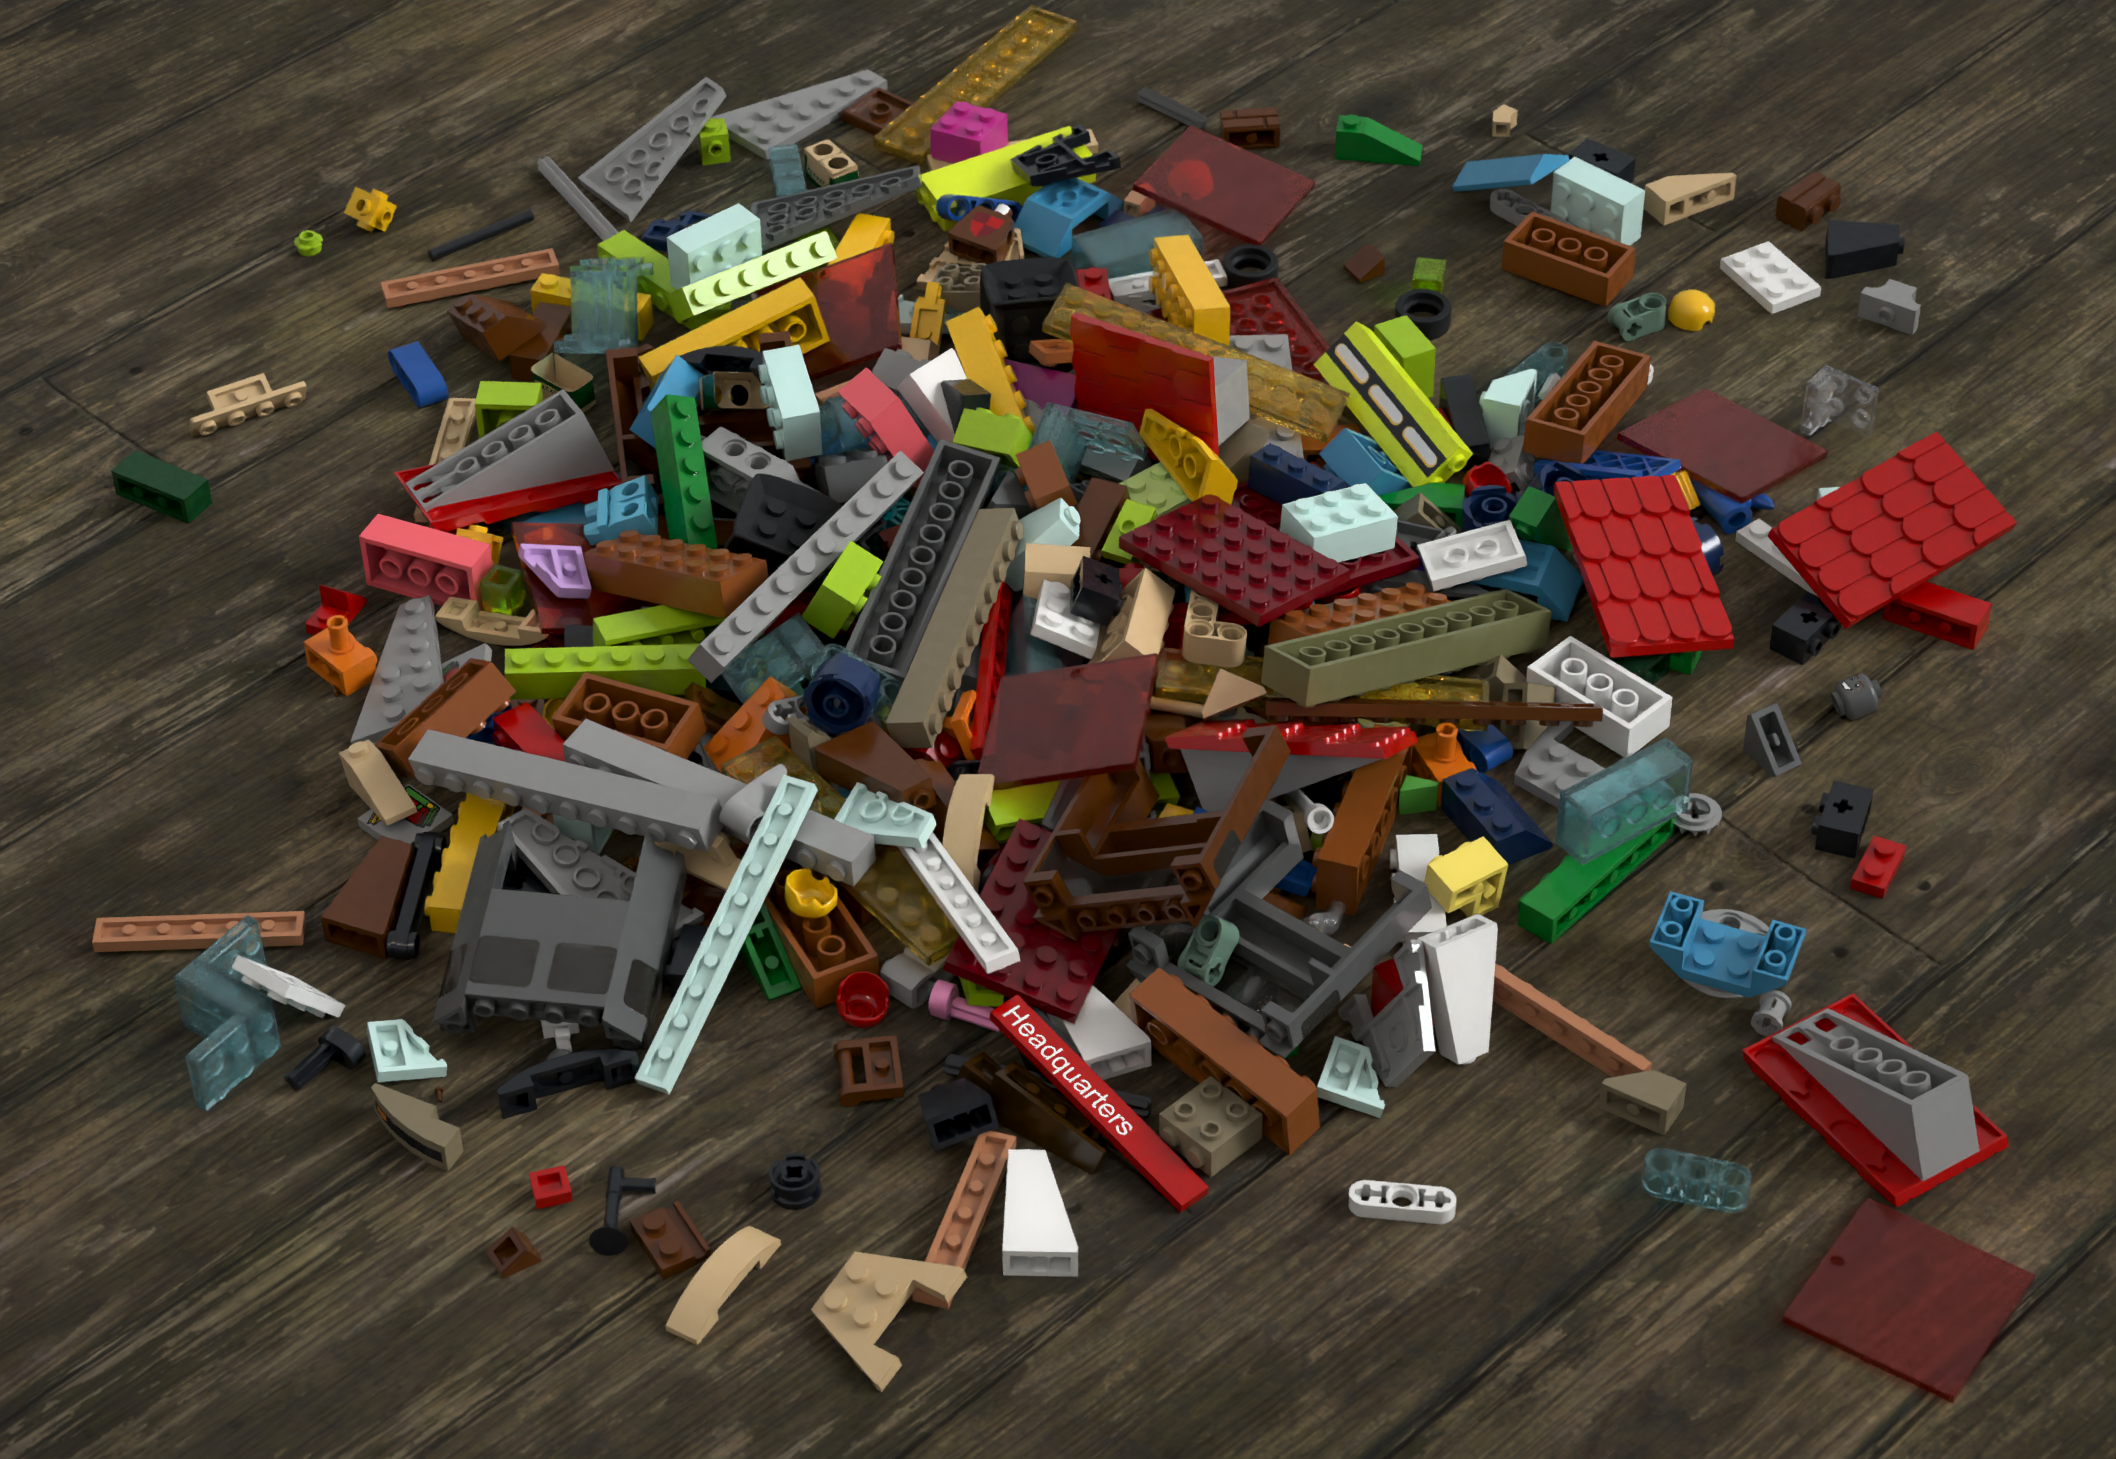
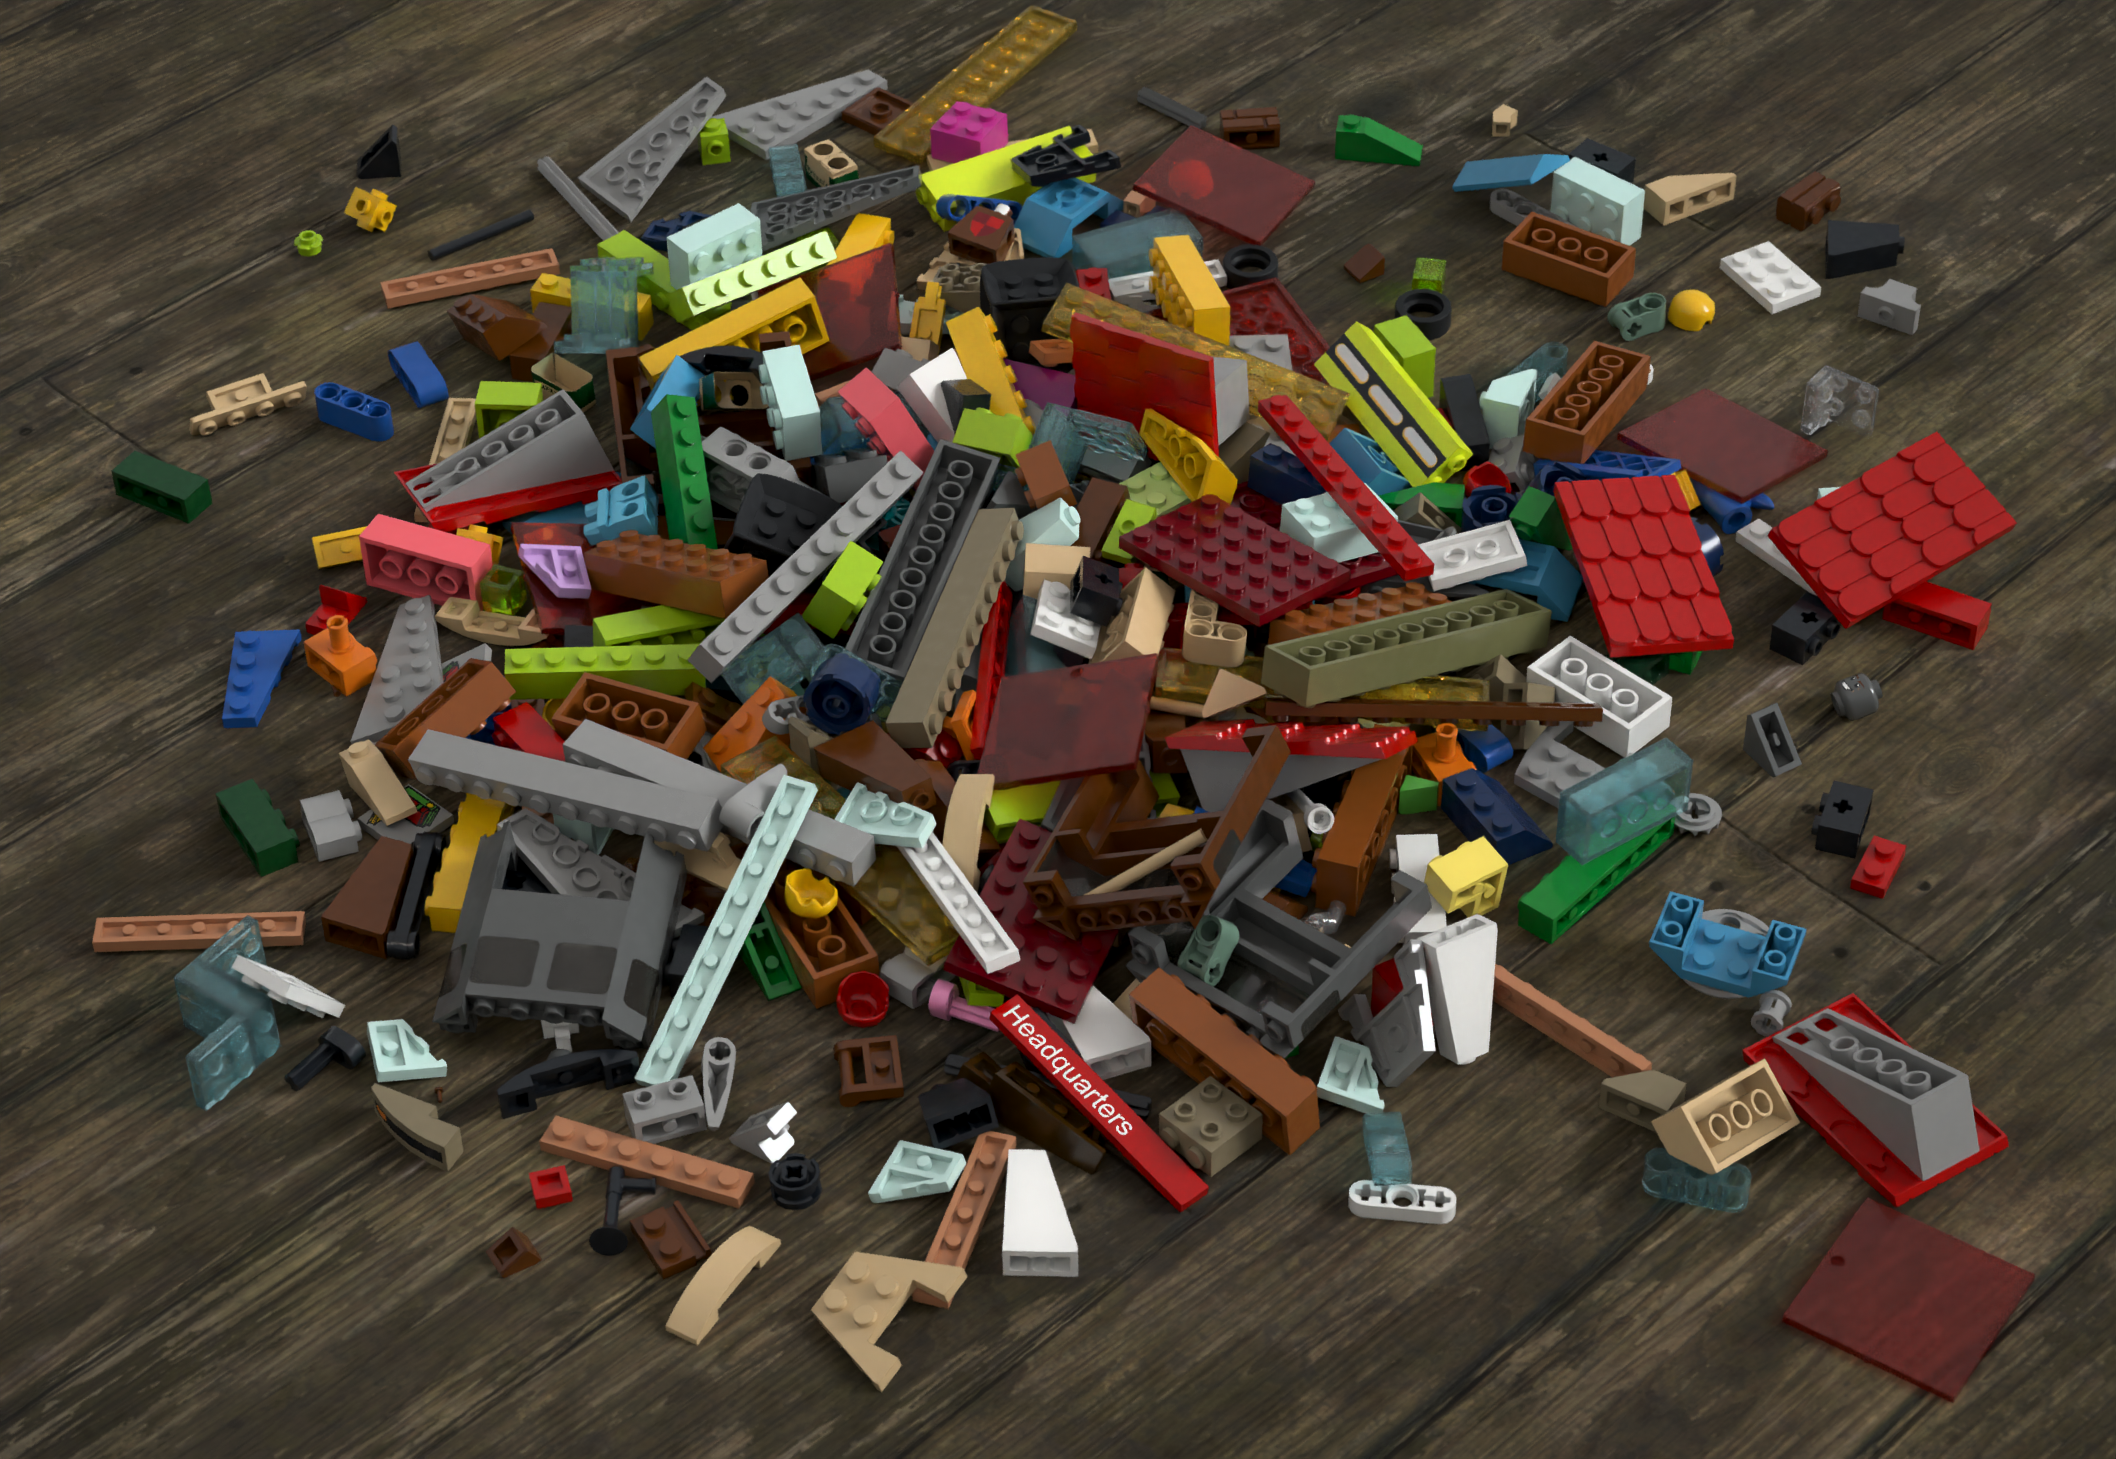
none -> dark green brick [215,778,300,877]
none -> blue wing [222,629,302,728]
none -> light grey brick [299,790,363,862]
none -> yellow plate [312,526,367,570]
none -> blue beam [314,382,394,442]
none -> black slope [356,124,402,179]
none -> nougat plate [540,1116,755,1209]
none -> light grey brick [622,1075,707,1144]
none -> light grey piece [701,1037,736,1131]
none -> light grey slope [729,1102,797,1164]
none -> light aqua wing [868,1140,966,1203]
none -> tan bar [1084,829,1208,895]
none -> red plate [1257,395,1435,581]
none -> clear light blue beam [1362,1112,1412,1186]
none -> tan slope [1651,1059,1800,1175]

